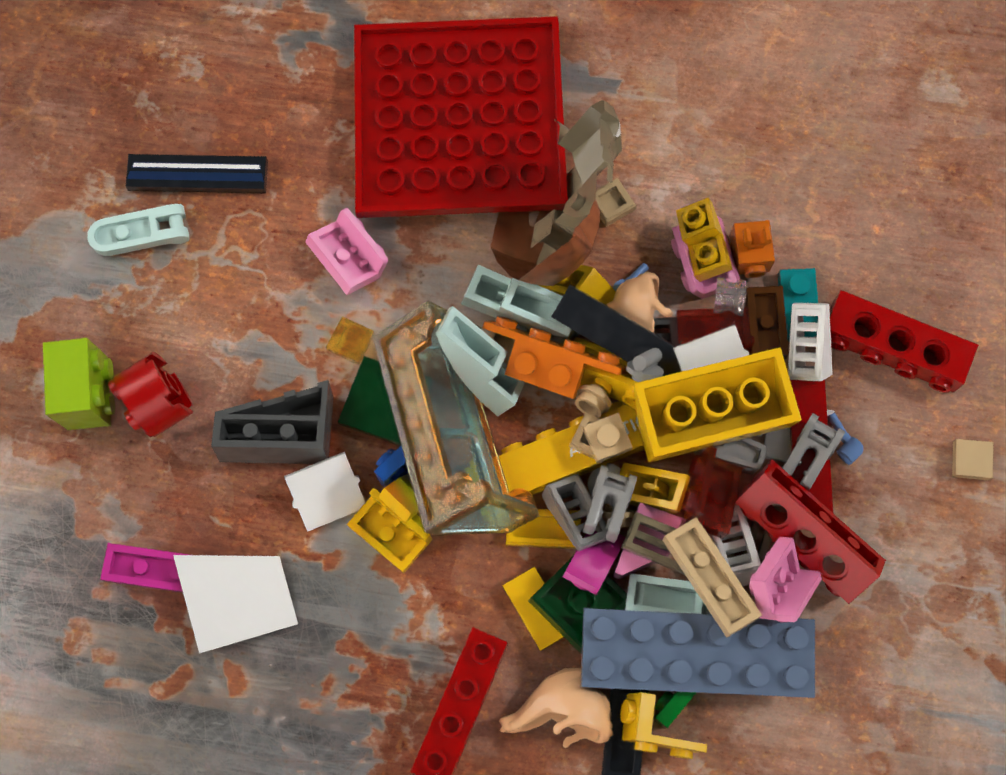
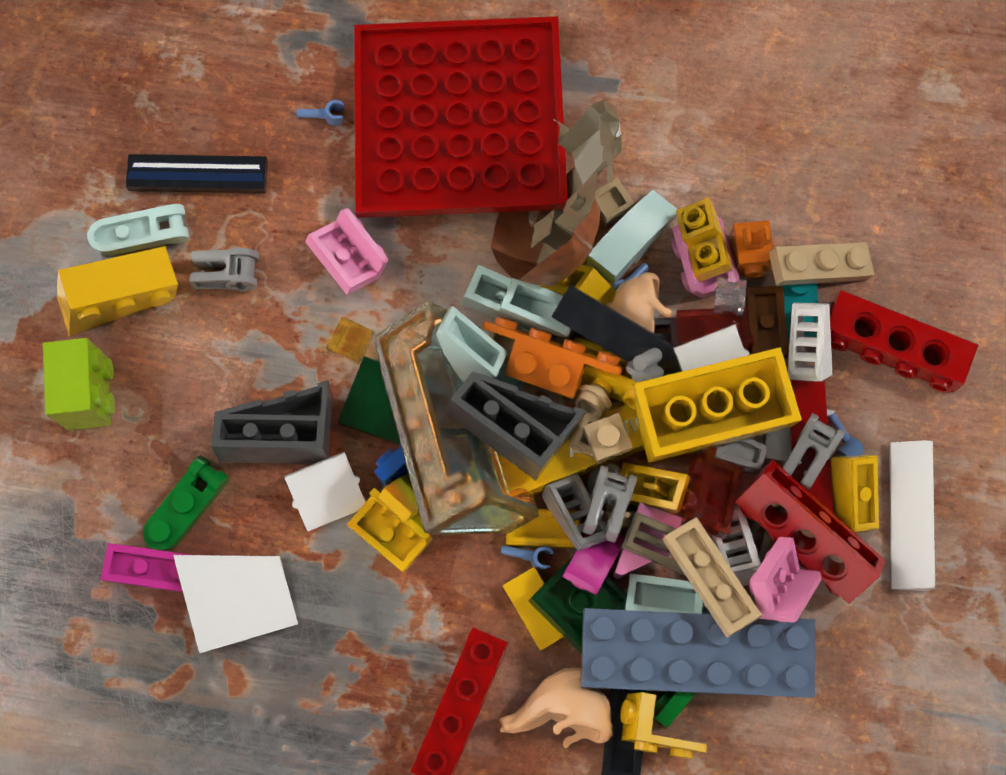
red brick [108,352,193,437] -> none
tan tile [952,439,993,480] -> none
none -> yellow wedge [57,246,178,336]
none -> green plate [143,455,230,551]
none -> light grey piece [189,248,259,291]
none -> medium blue hand [296,100,344,126]
none -> dark grey wedge [446,371,586,481]
none -> medium blue hand [501,545,554,570]
none -> light aqua slope [586,190,678,285]
none -> tan plate [769,242,875,286]
none -> yellow slope [831,455,879,532]
none -> white slope [889,440,935,591]

